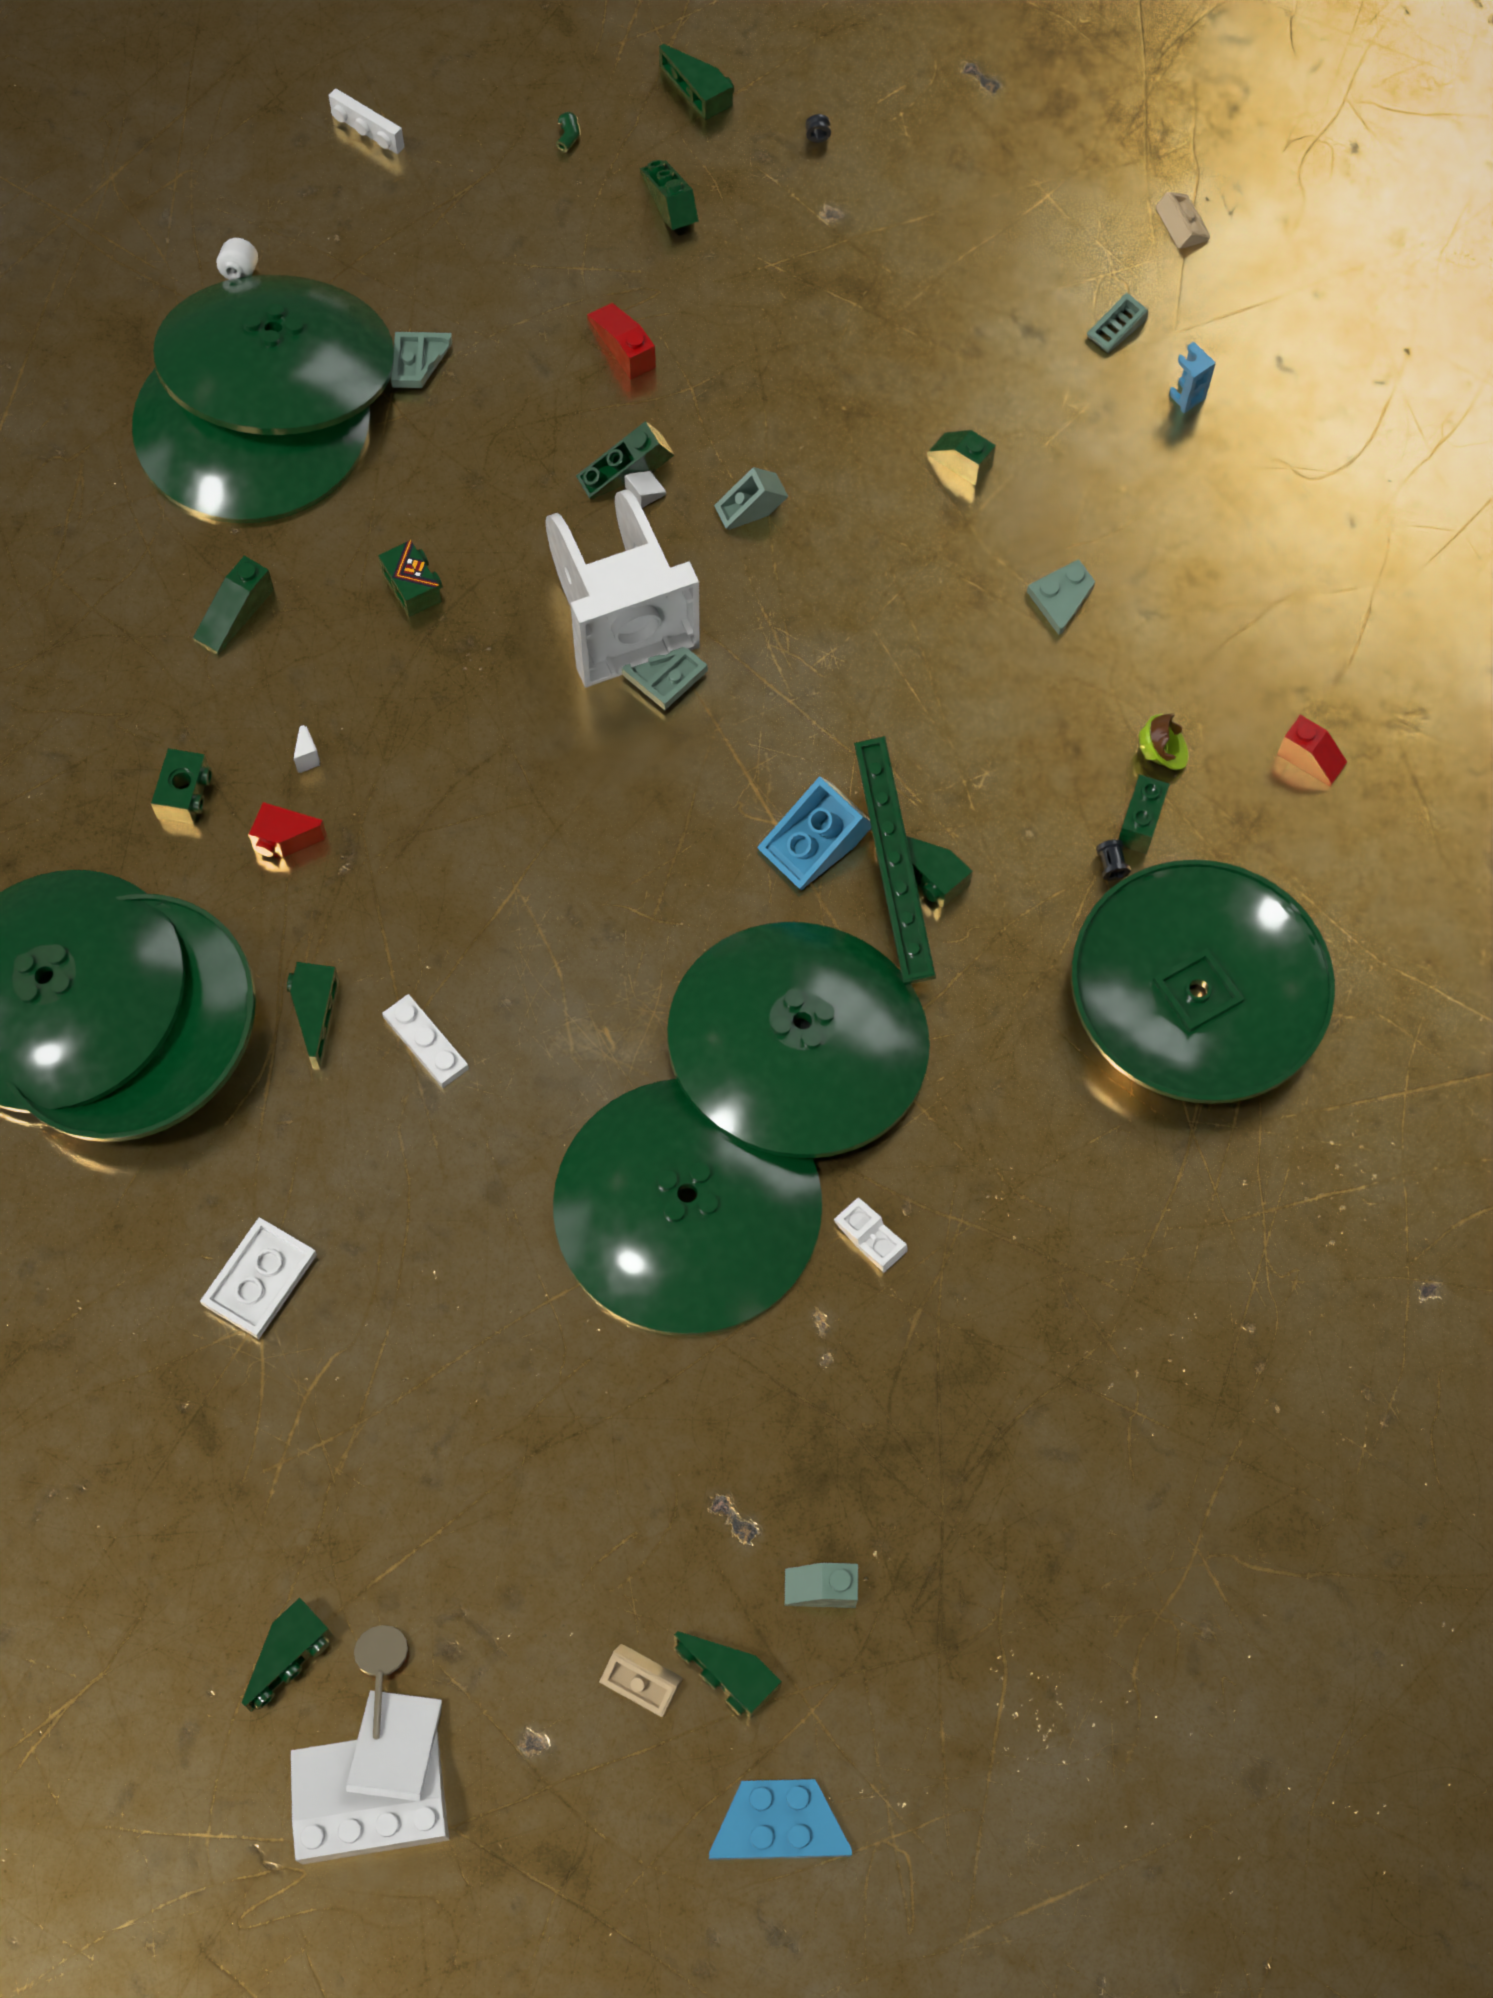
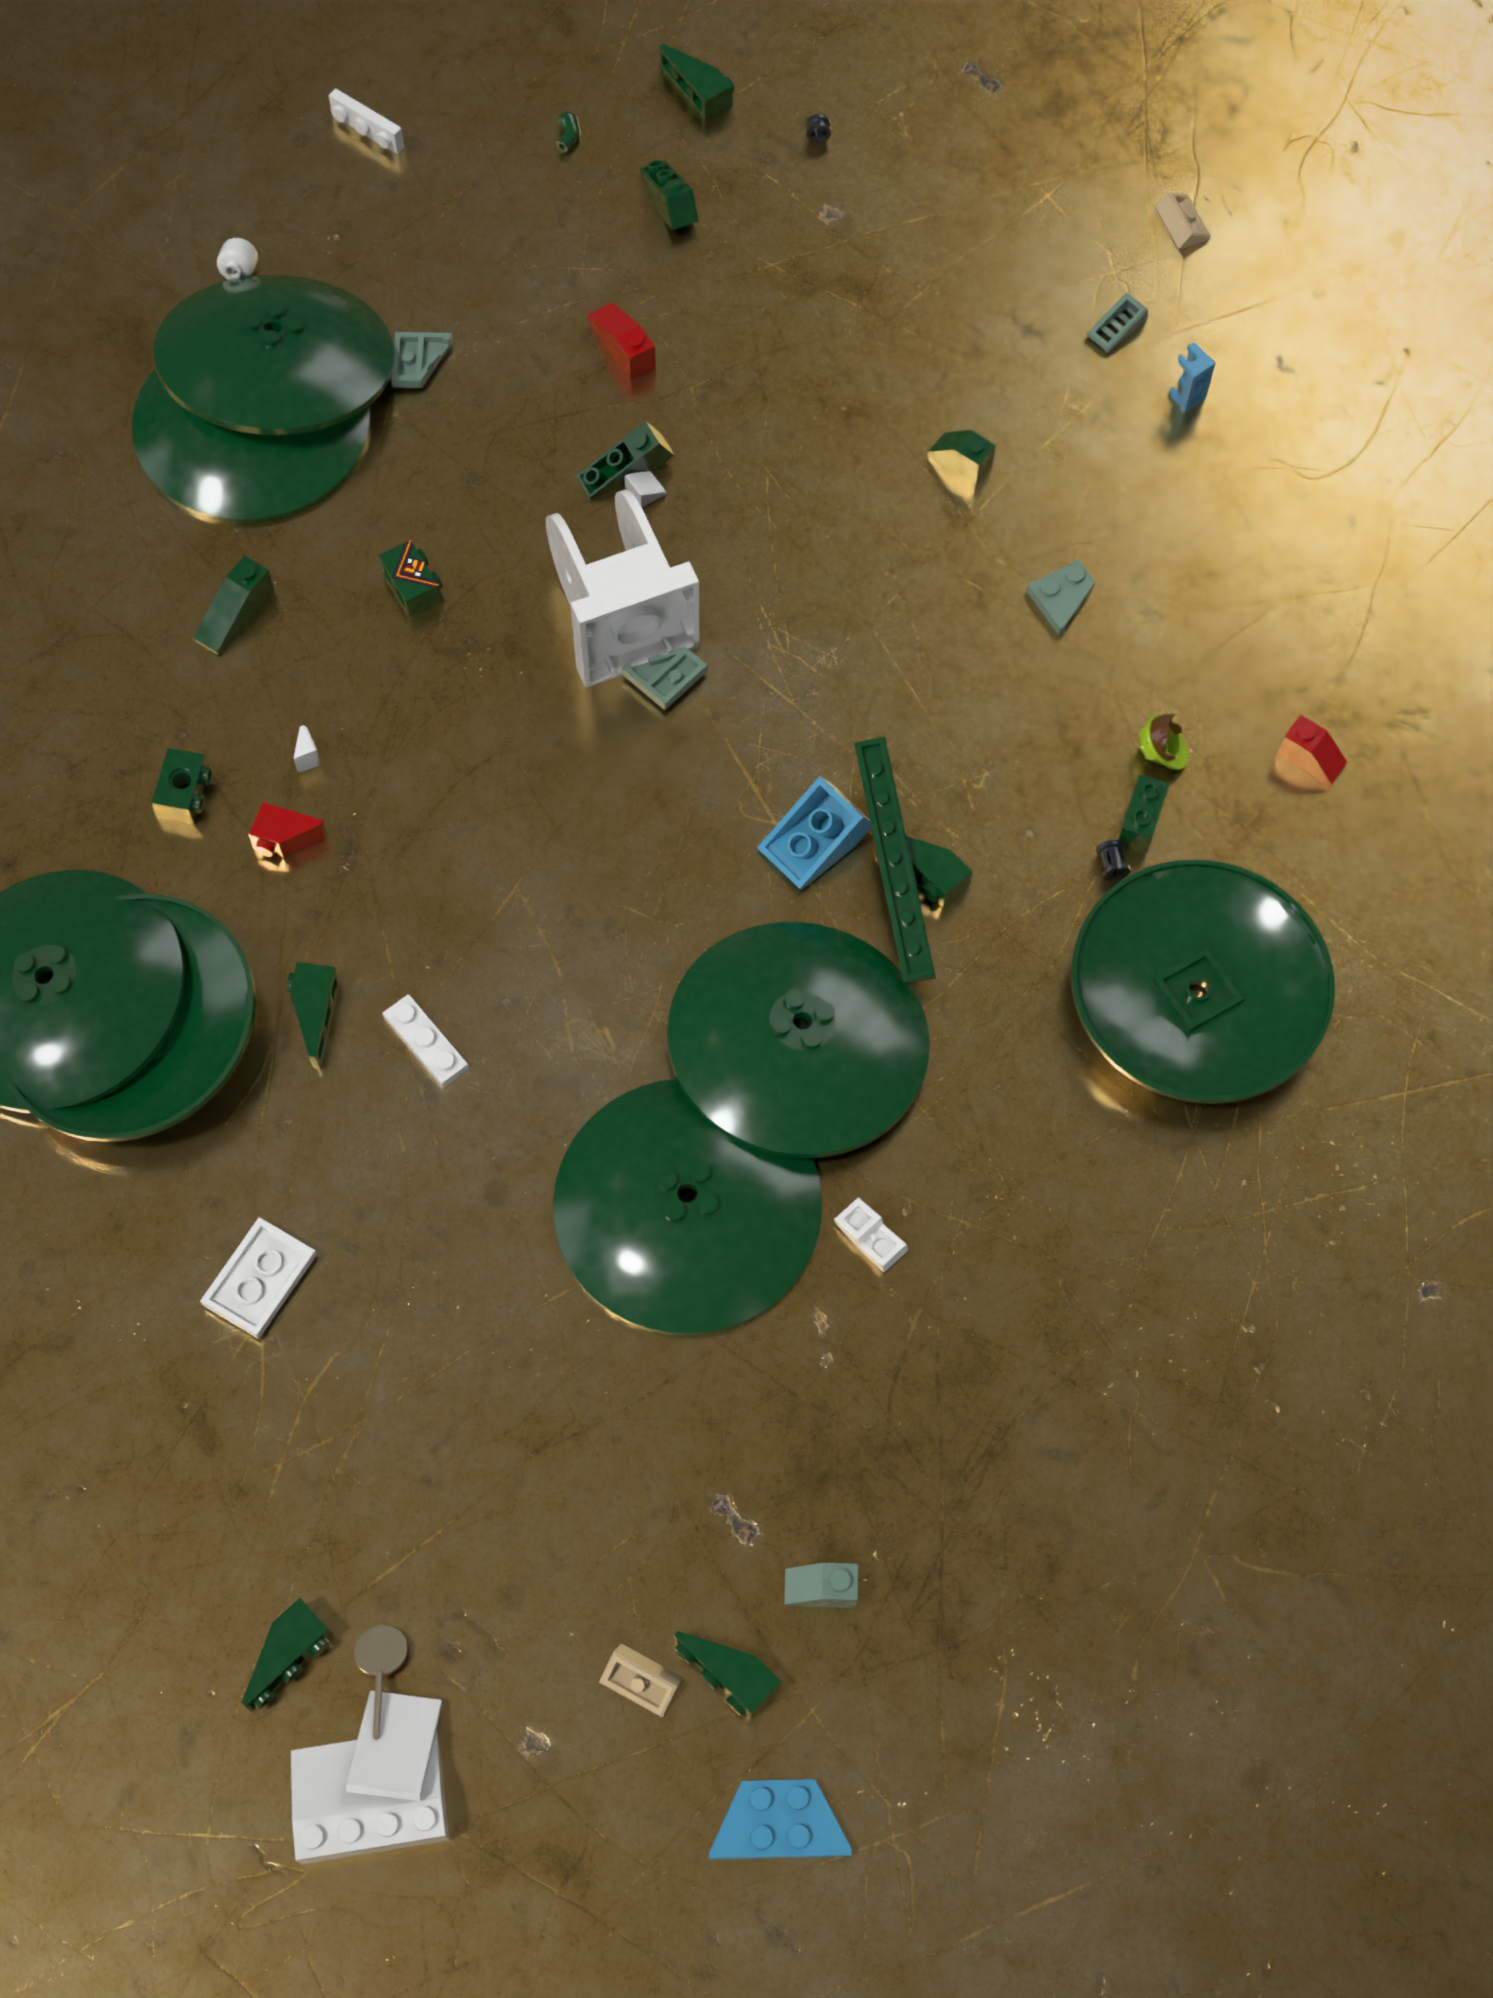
sand green slope [714,467,788,530] -> none

